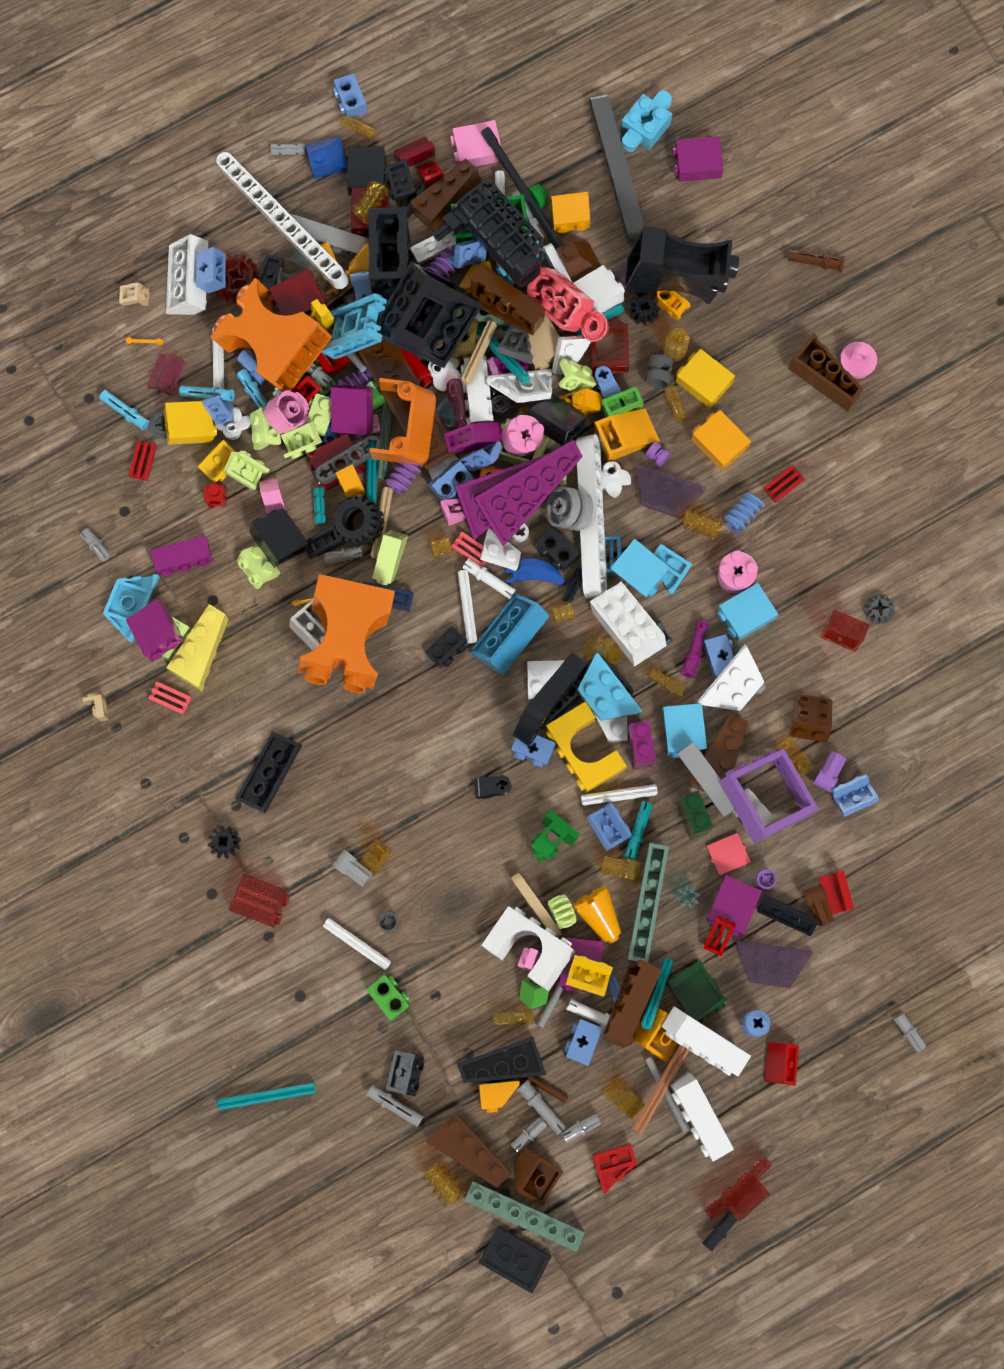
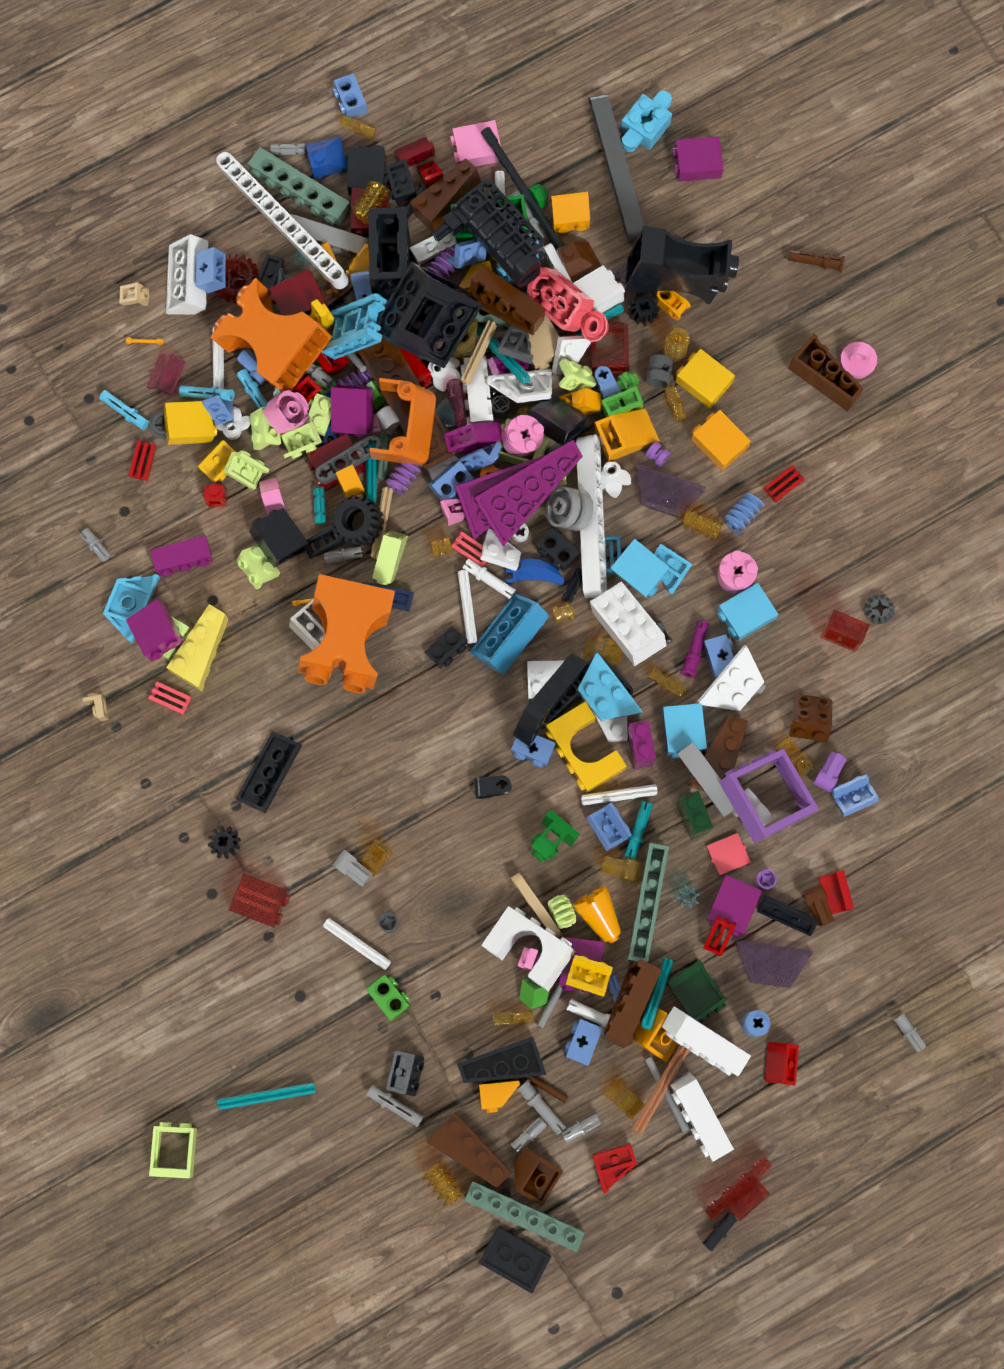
none -> yellowish green window [149,1122,197,1178]
none -> sand green brick [248,147,351,227]
none -> light grey piece [377,406,401,436]
none -> bright green gear [617,371,640,392]

